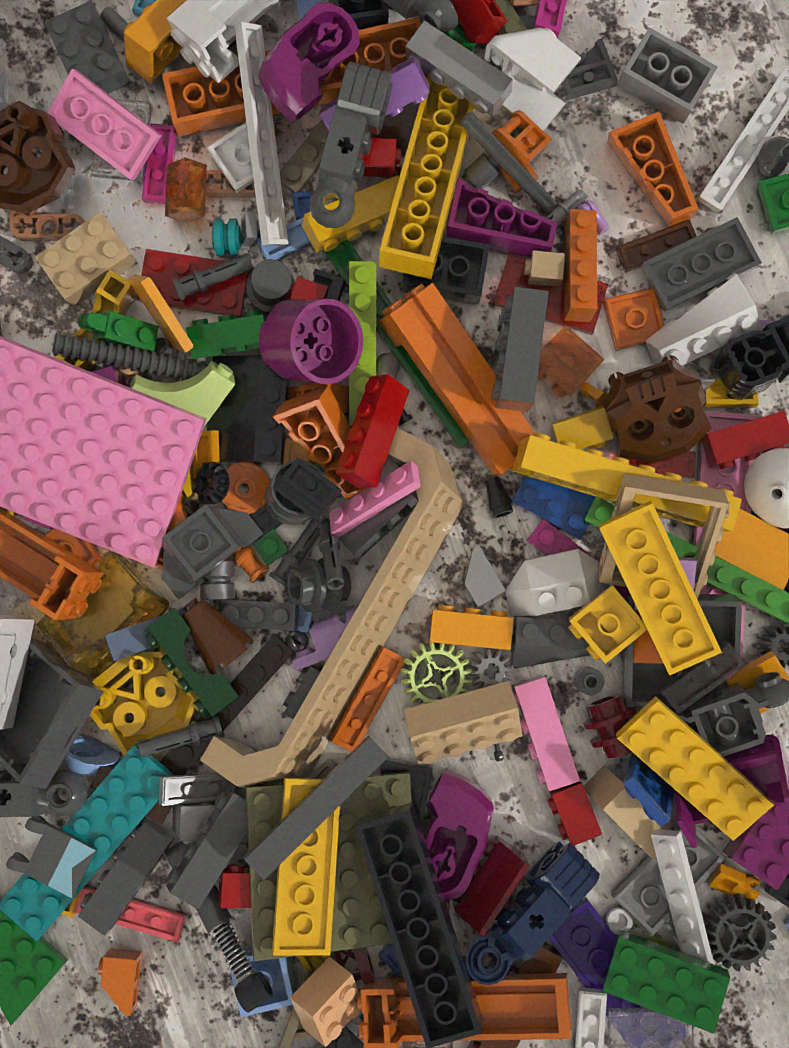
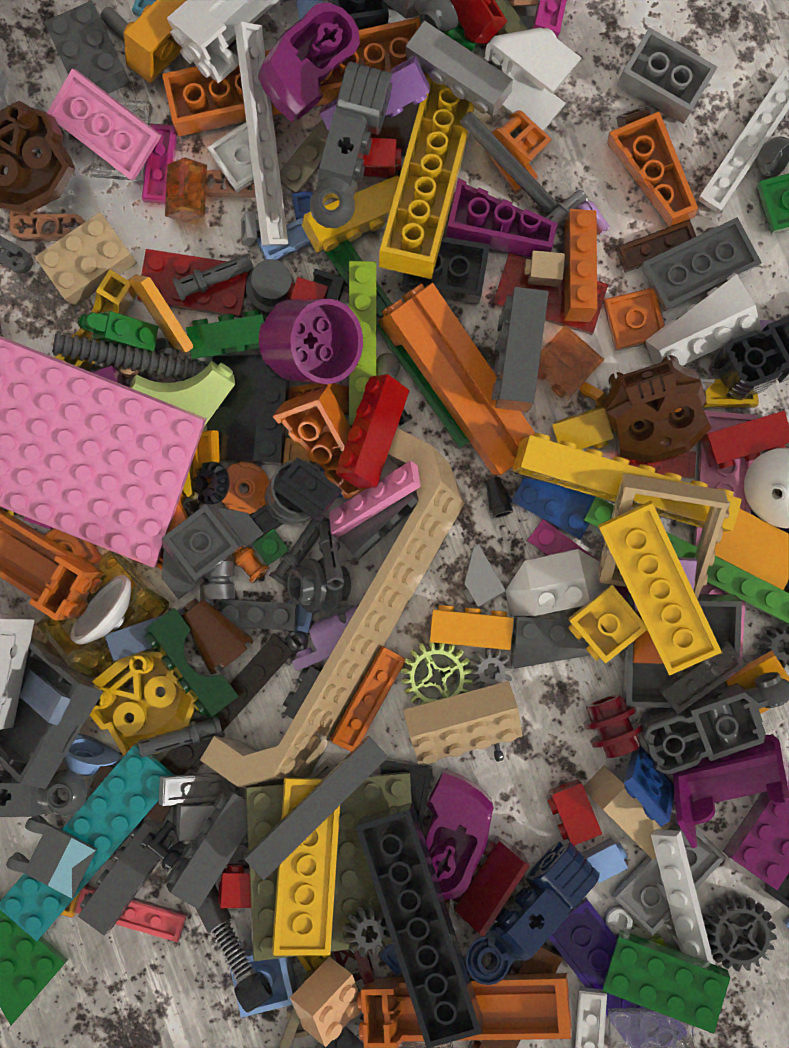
orange slope [98,949,142,1016] -> none
teal wheel [212,218,241,256] -> none
dark grey brick [461,153,500,189] -> none
bright pink brick [512,675,580,791] -> none
dark grey wing [561,38,618,100] -> none
dark grey brick [573,667,605,695] -> none
yellow plate [616,696,774,841] -> none
light orange plate [708,864,760,900] -> none
none -> sand blue tile [19,667,71,726]
none -> white dish [70,575,131,644]
none -> black piece [140,820,182,872]
none -> dark grey gear [342,905,390,957]
none -> light blue brick [582,838,628,883]
none -> reddish brown tile [616,108,650,127]

